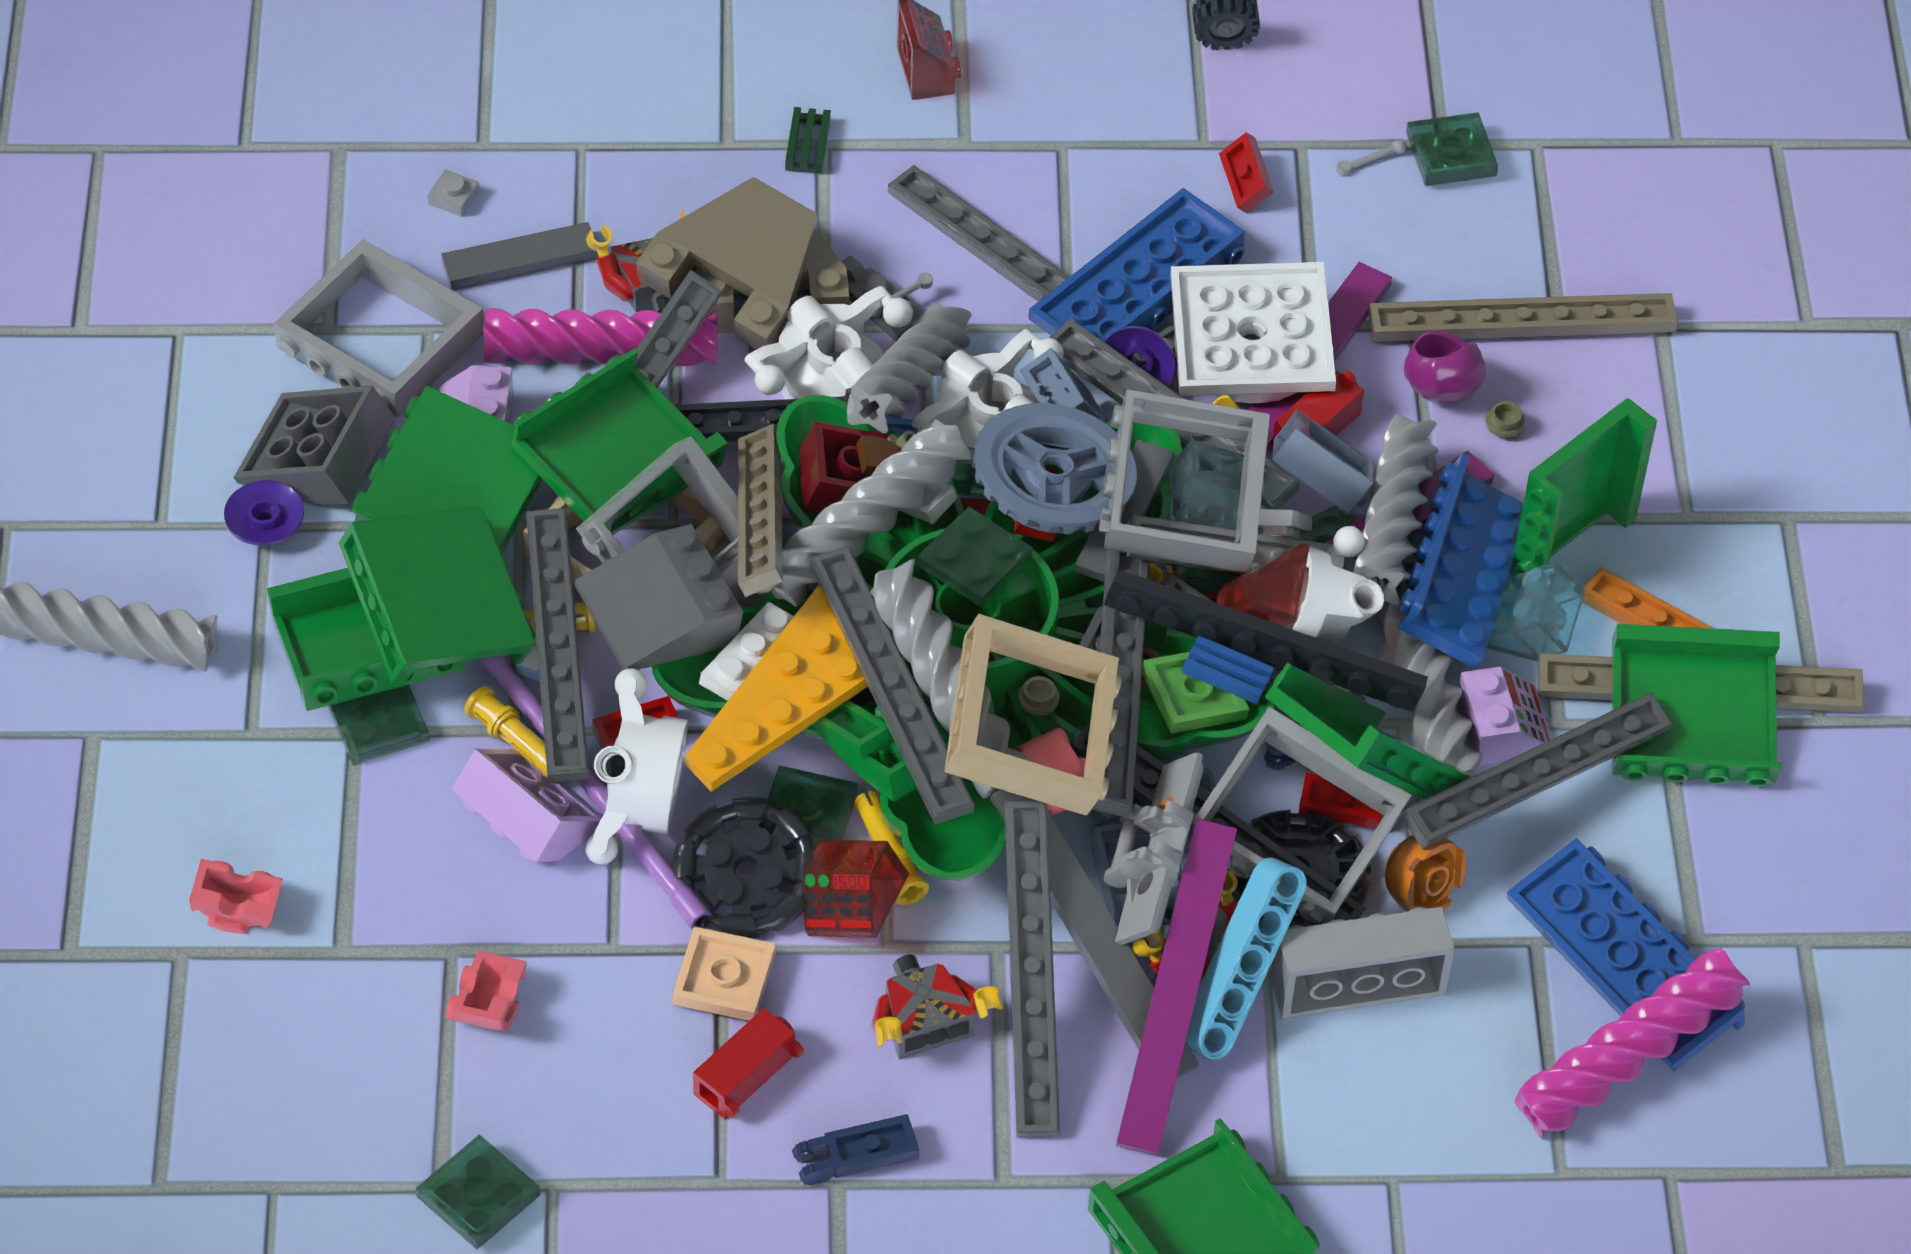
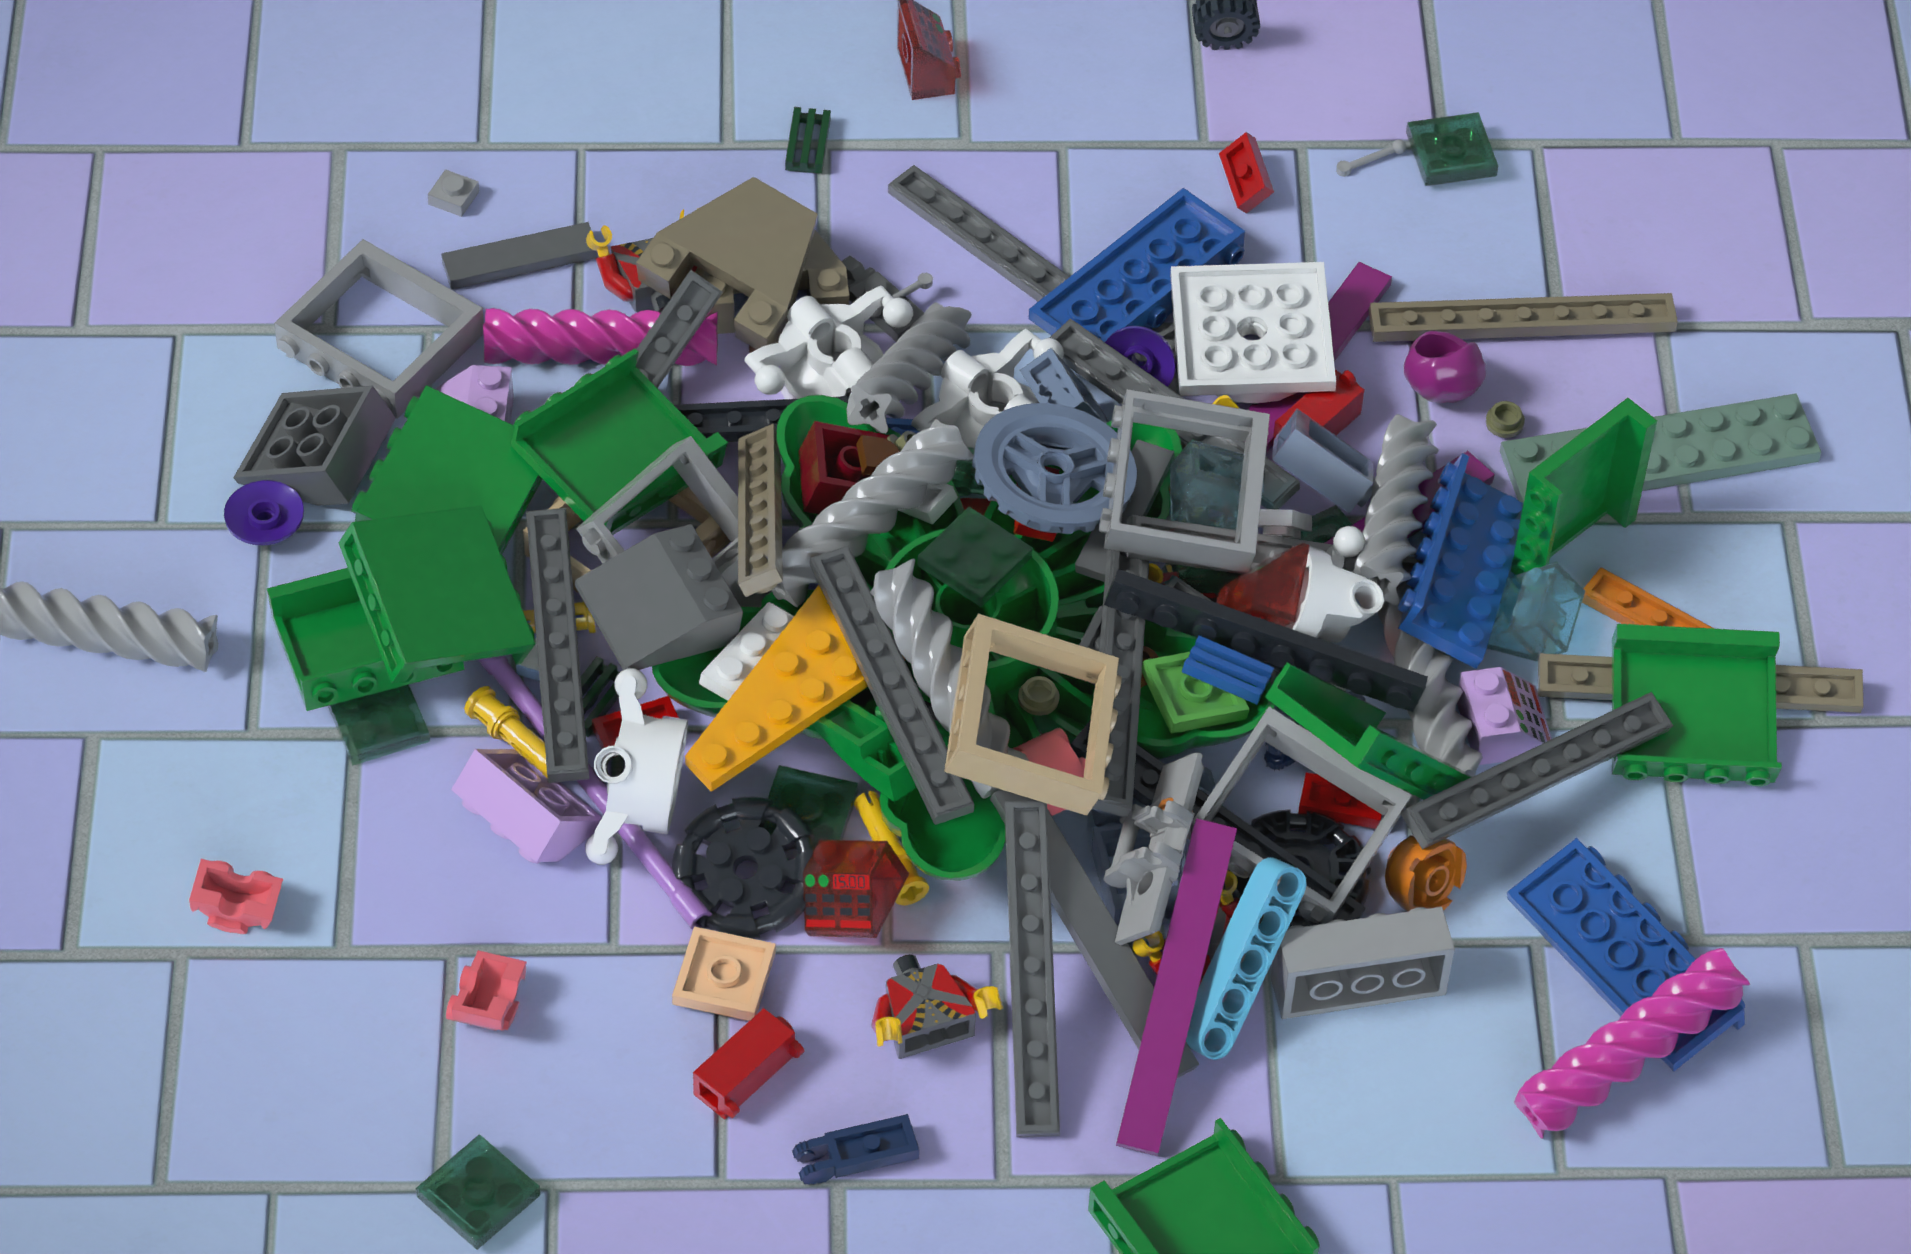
none -> dark green tile [581,656,620,737]
none -> sand green plate [1499,393,1821,503]

